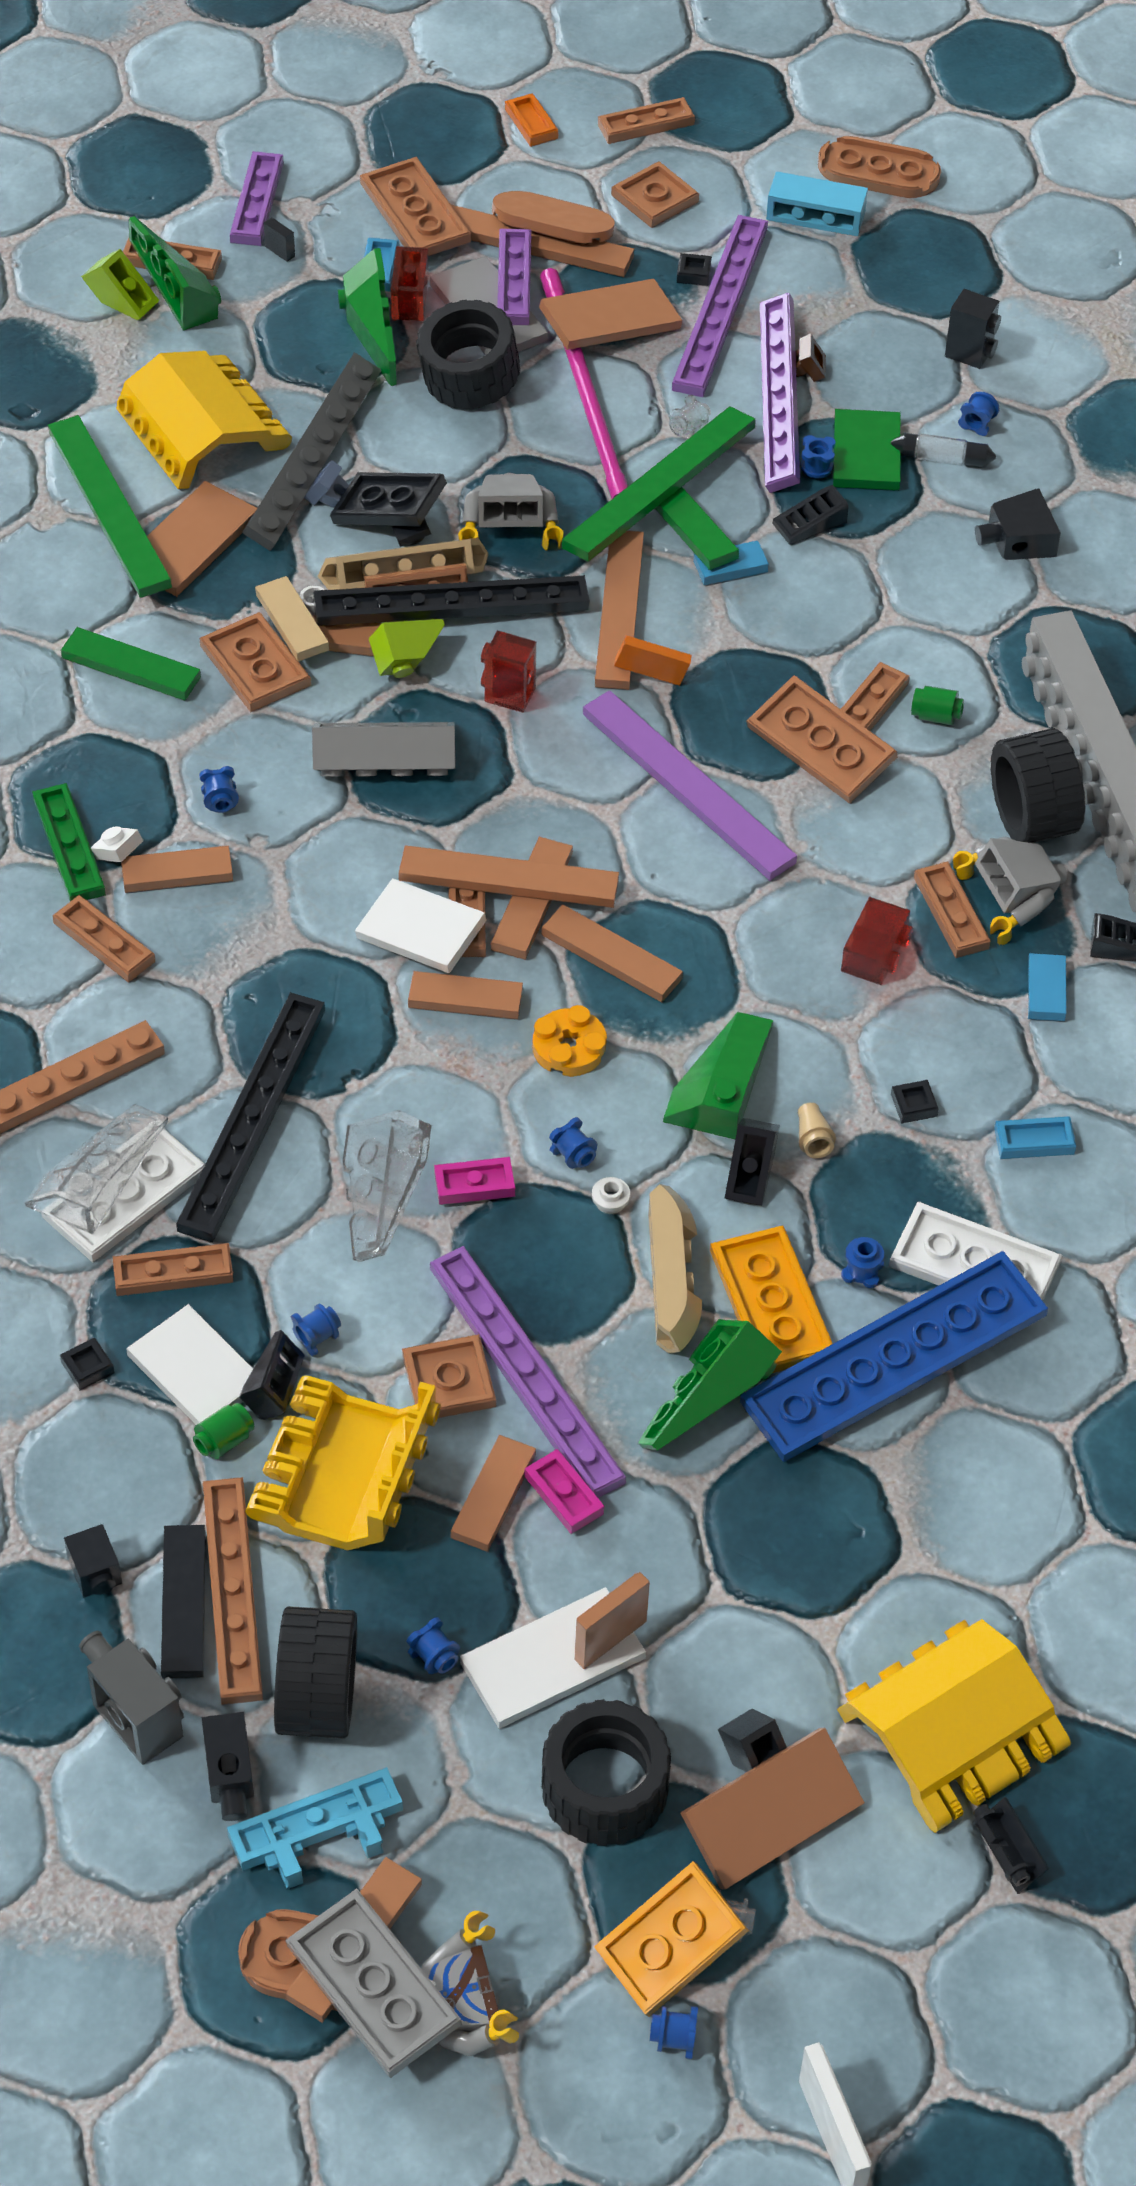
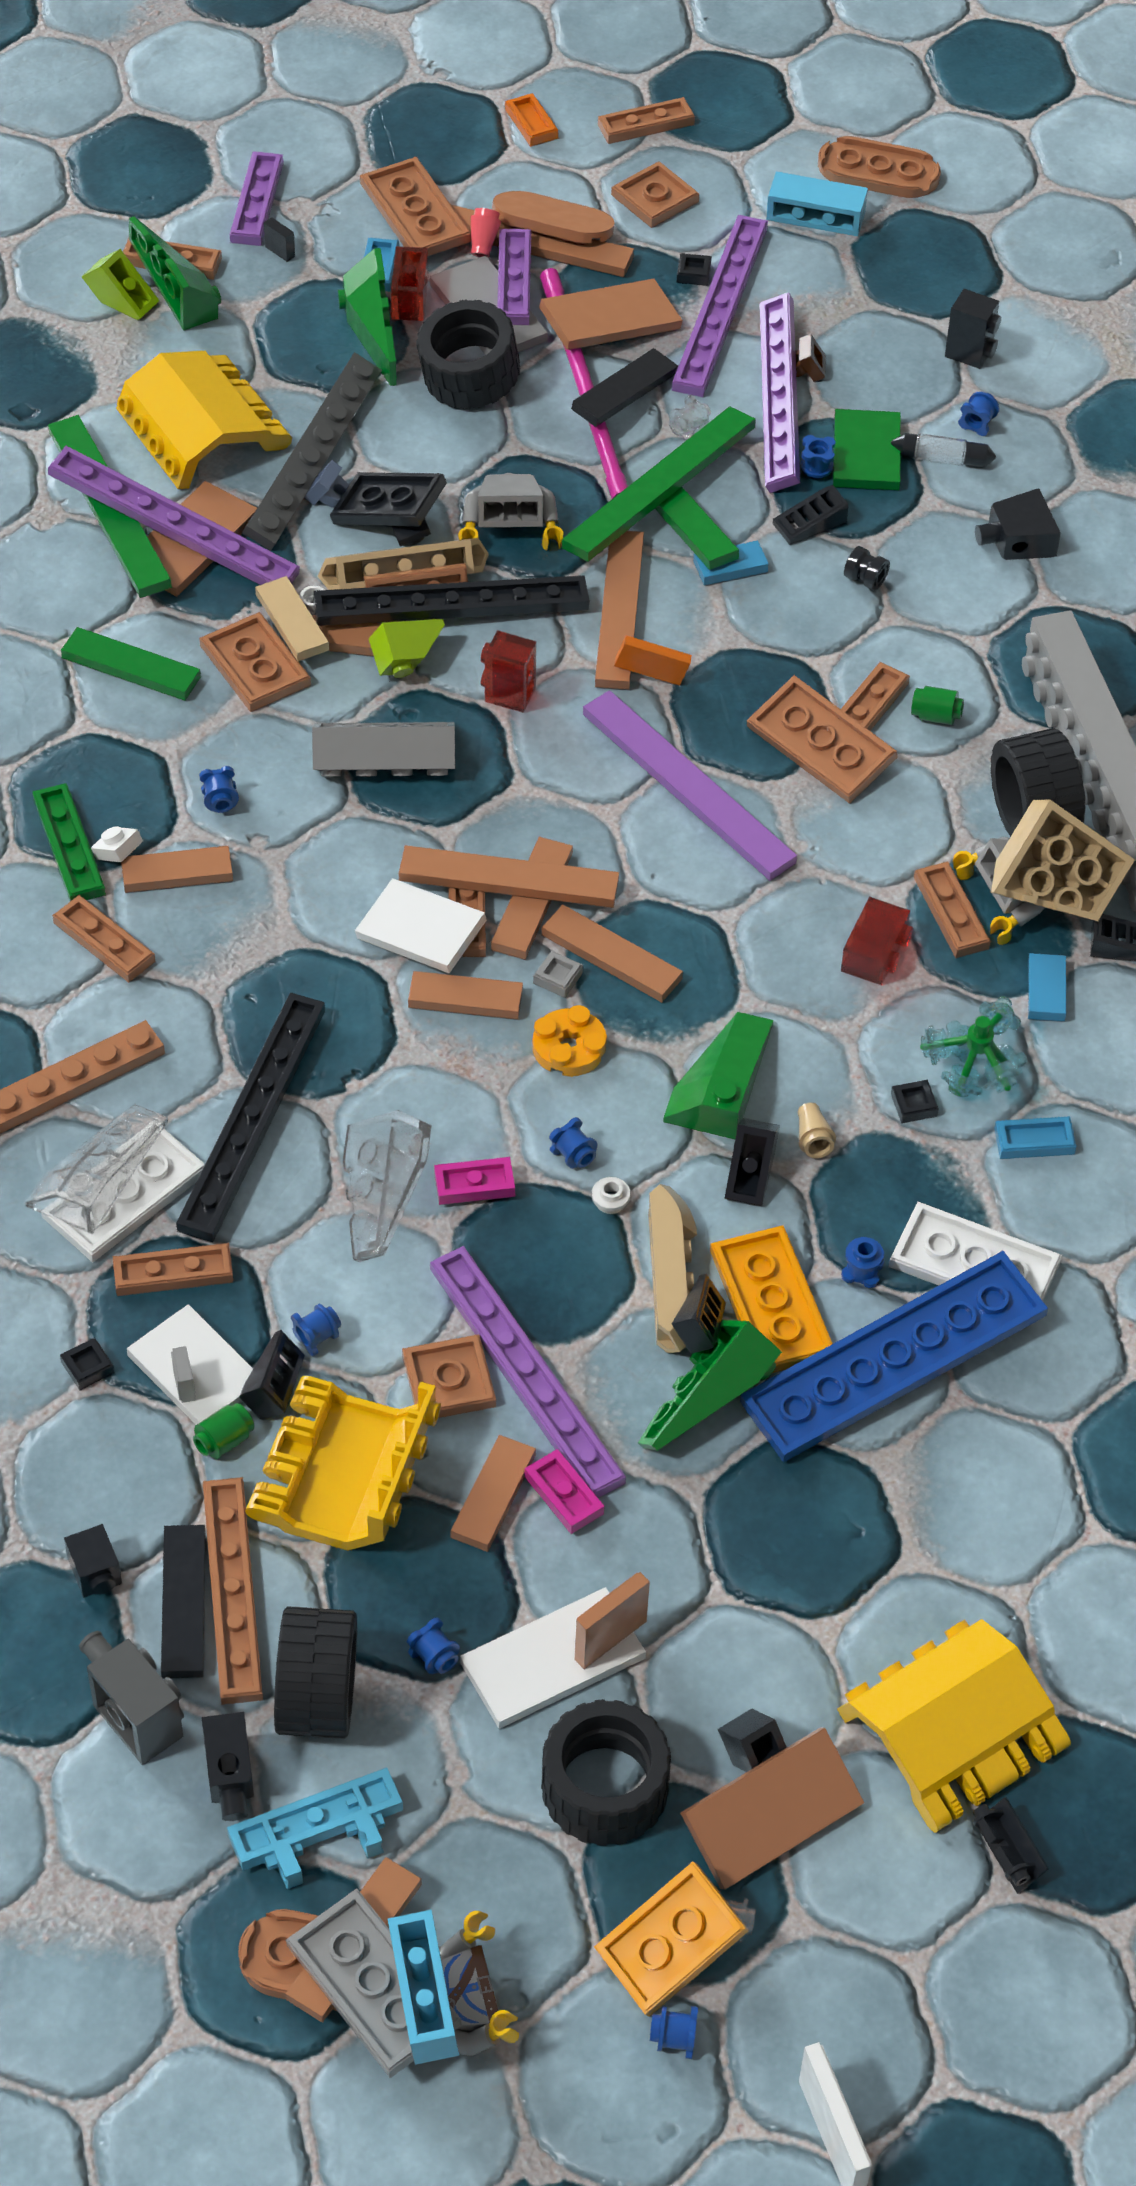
none -> medium lavender tile [48,446,300,585]
none -> light grey tile [171,1346,196,1403]
none -> medium azure brick [388,1910,459,2065]
none -> coral cone [470,208,502,258]
none -> light grey tile [533,951,583,998]
none -> black tile [571,348,678,427]
none -> black slope [671,1273,726,1354]
none -> black wheel [844,546,890,591]
none -> clear light blue plant [920,996,1027,1097]
none -> tan wedge [991,800,1135,921]

